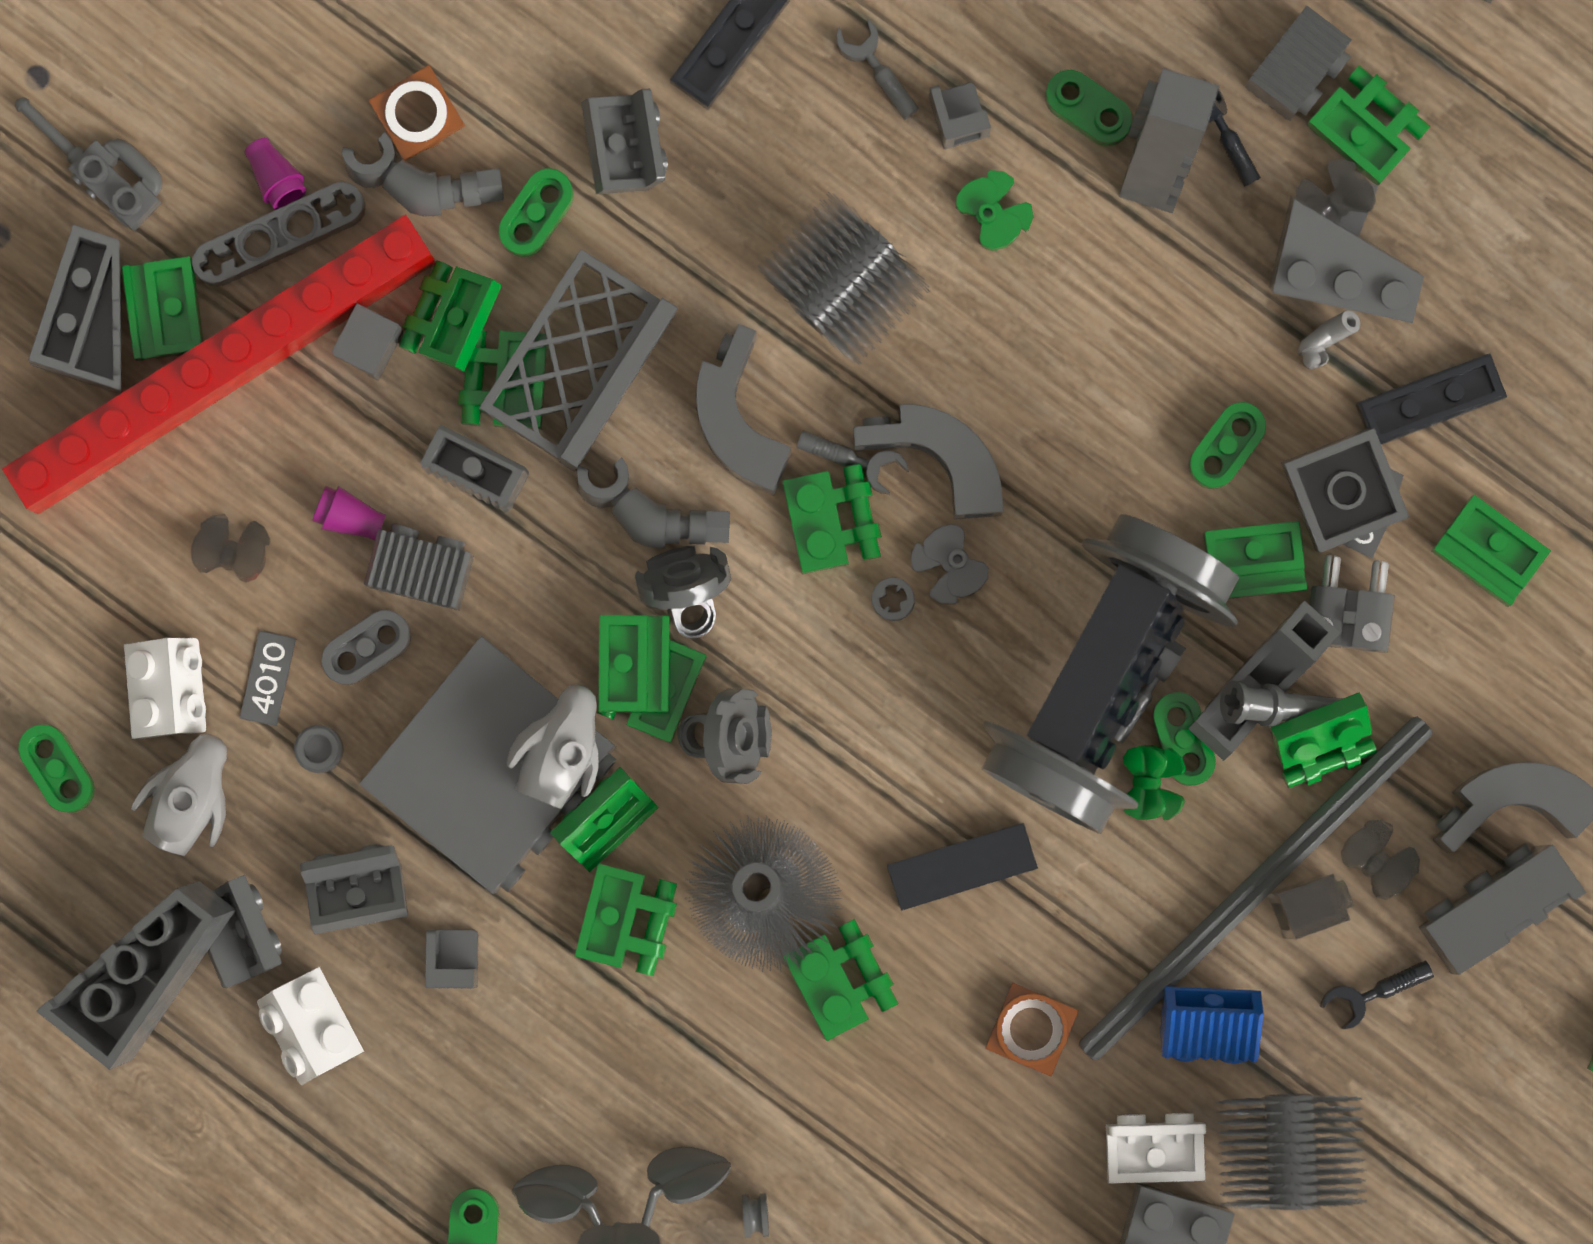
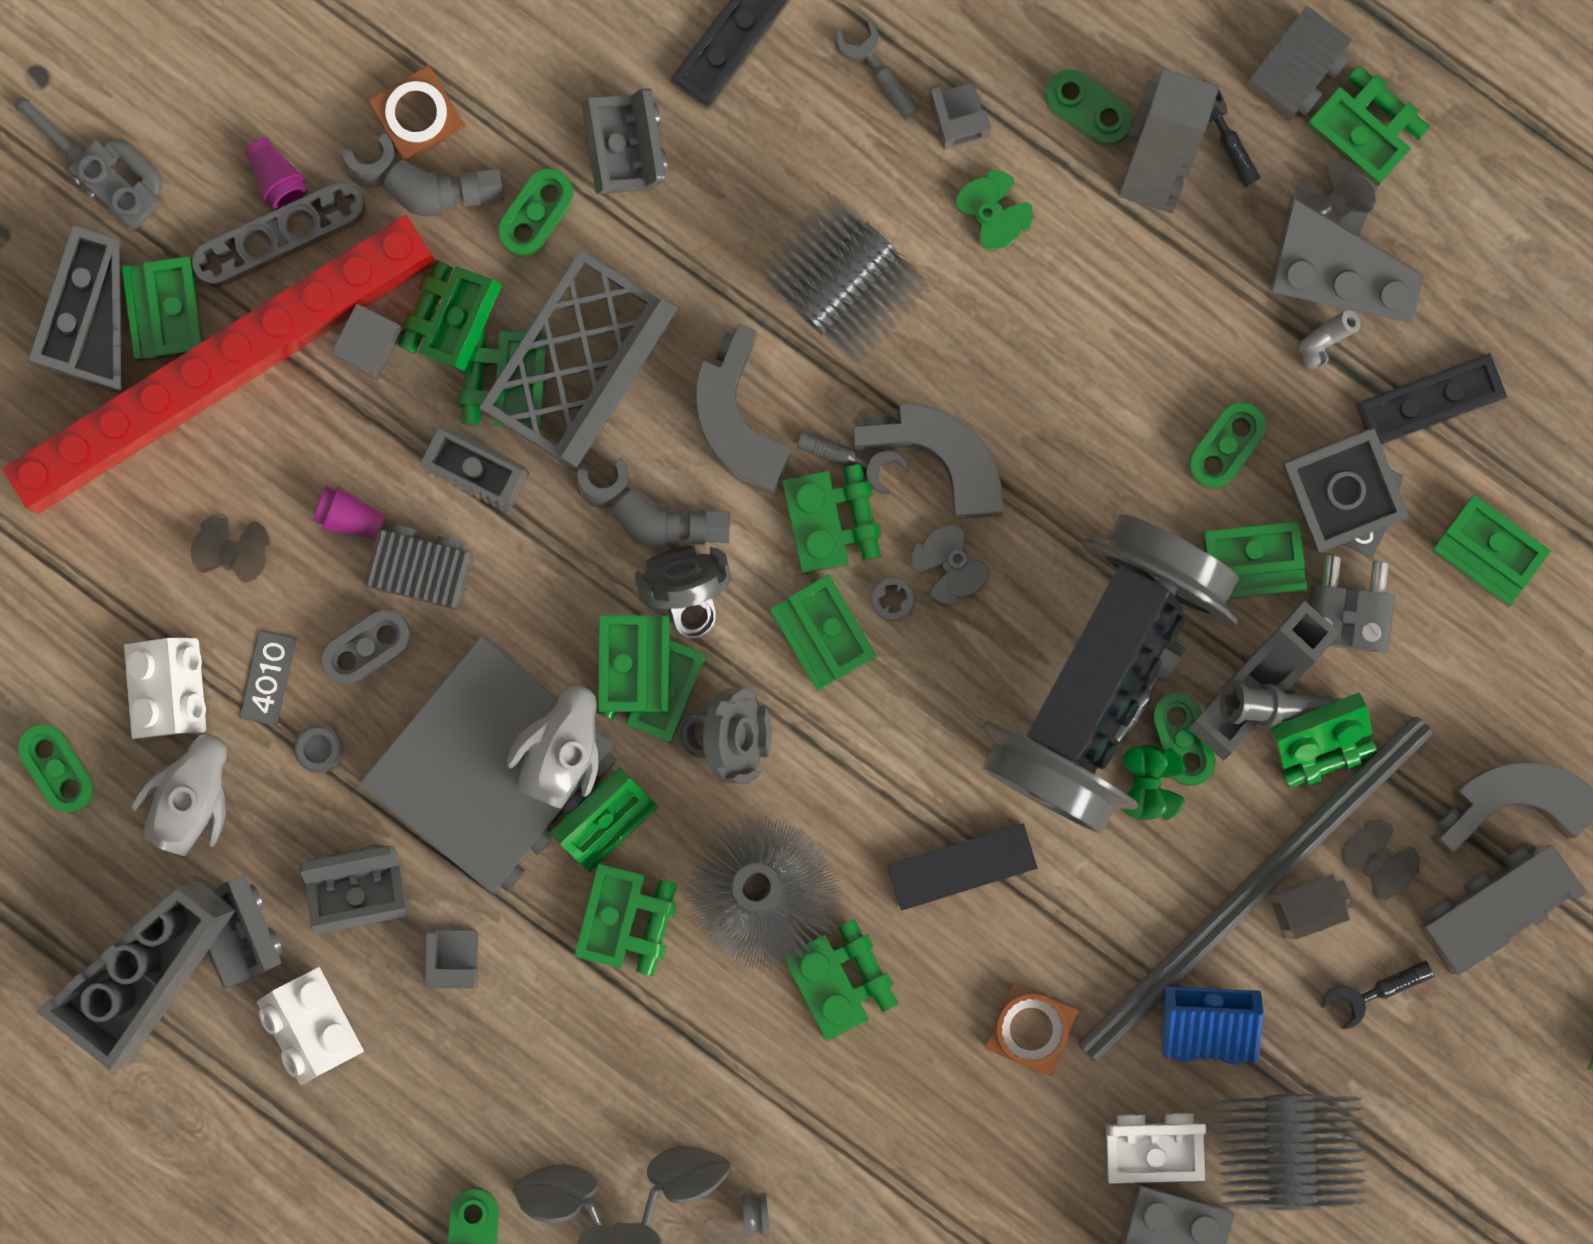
none -> green plate [769,574,877,692]

